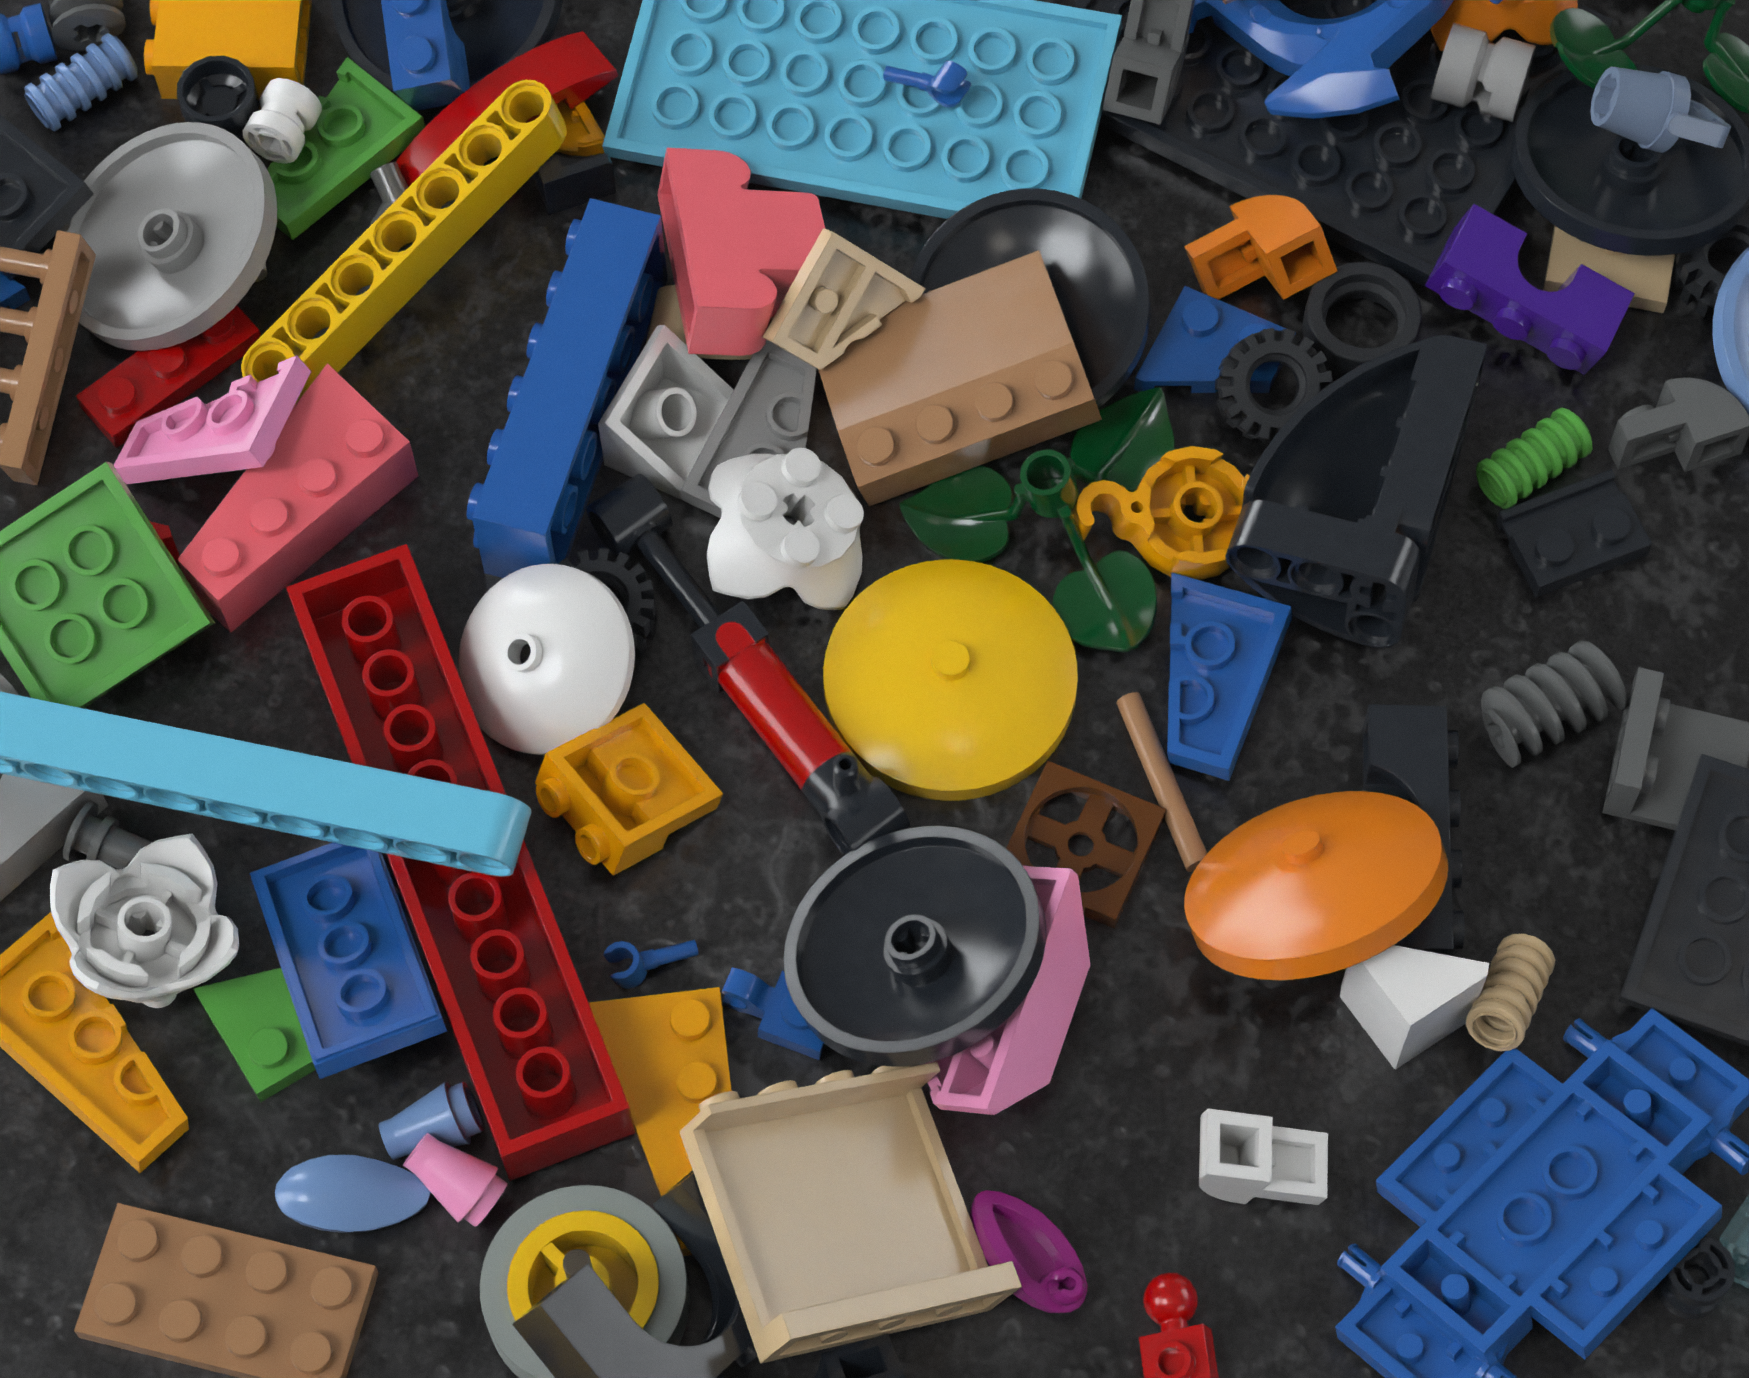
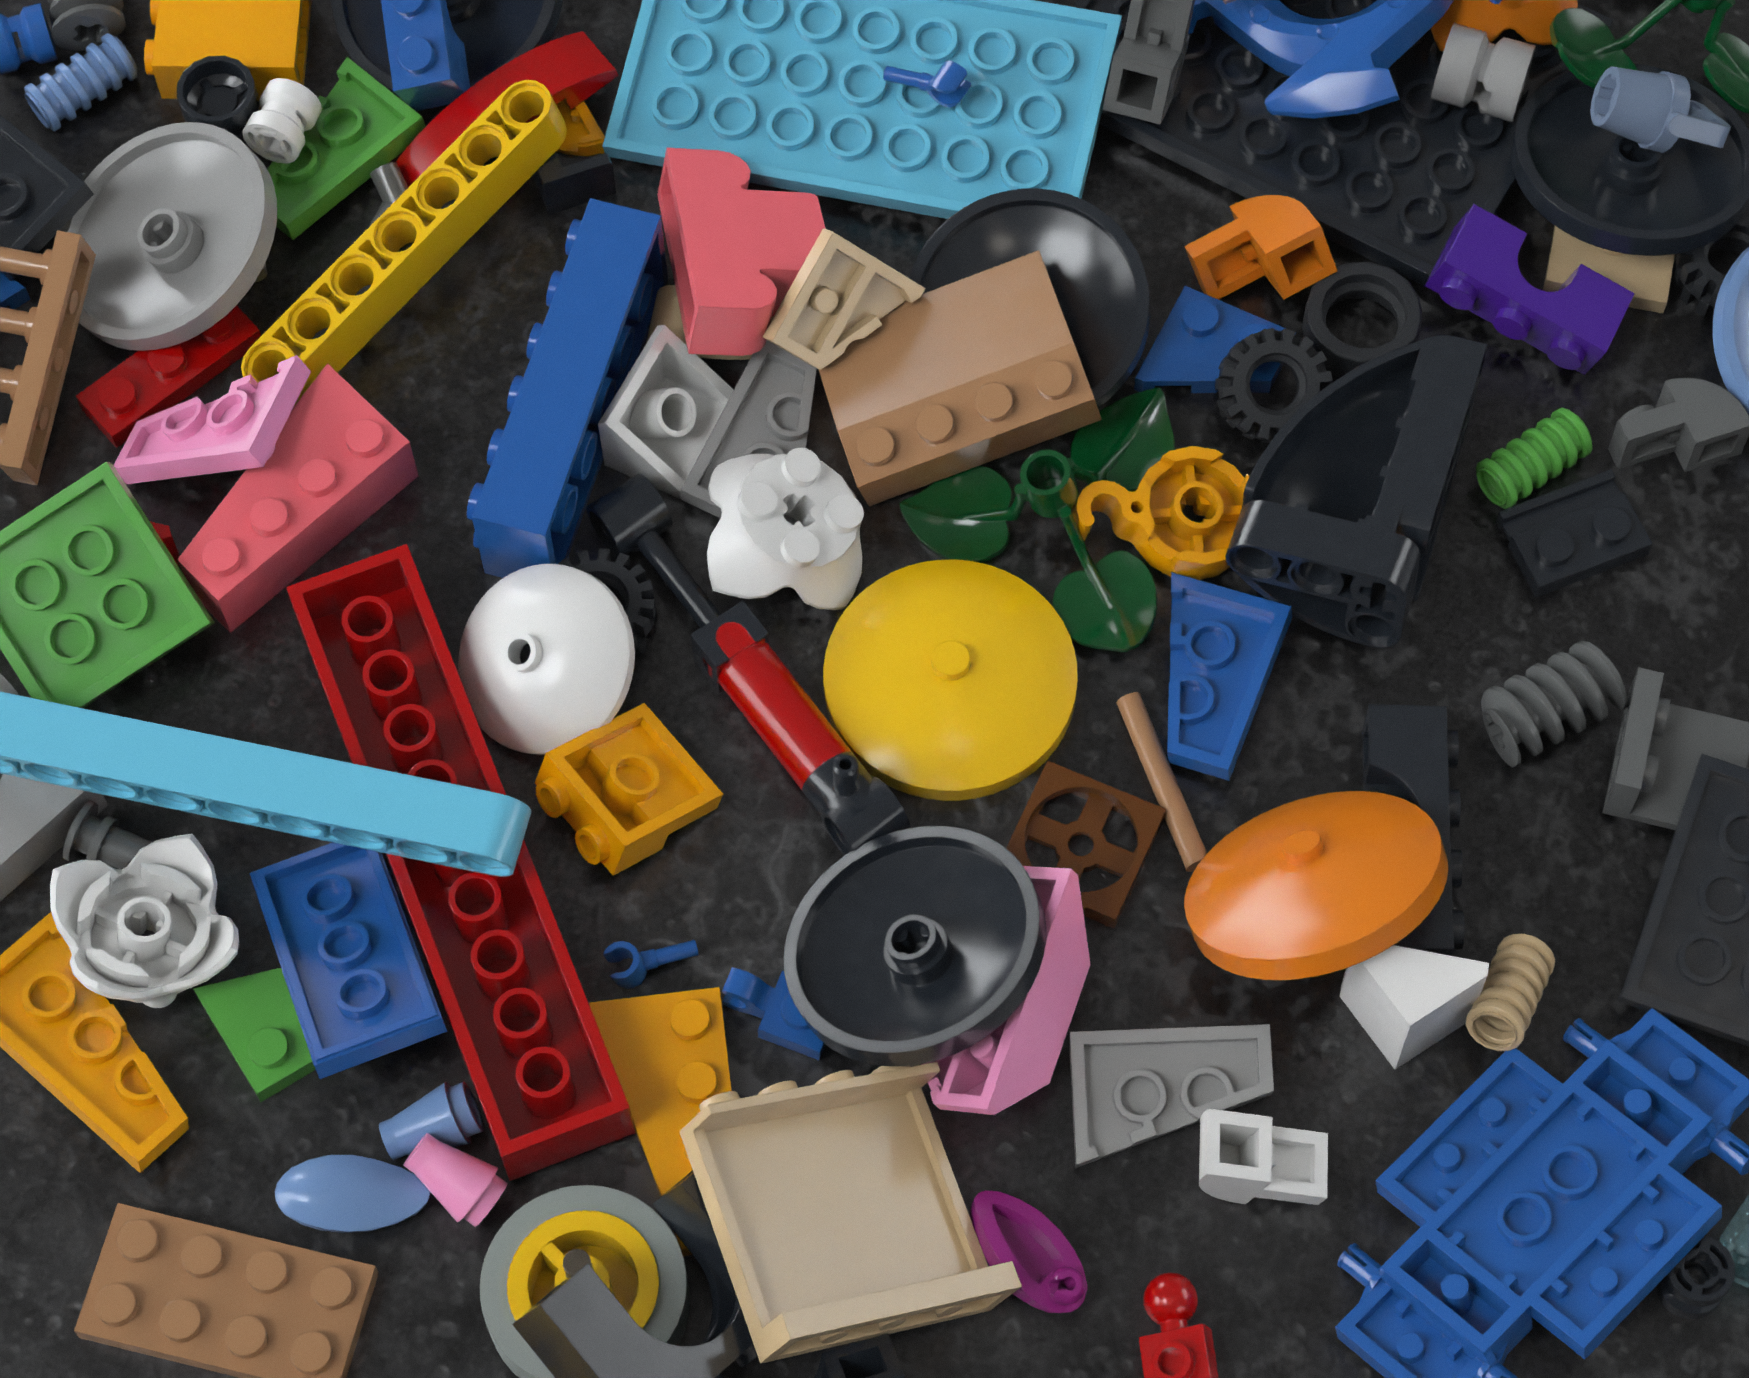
none -> light grey wing [1069,1024,1274,1168]

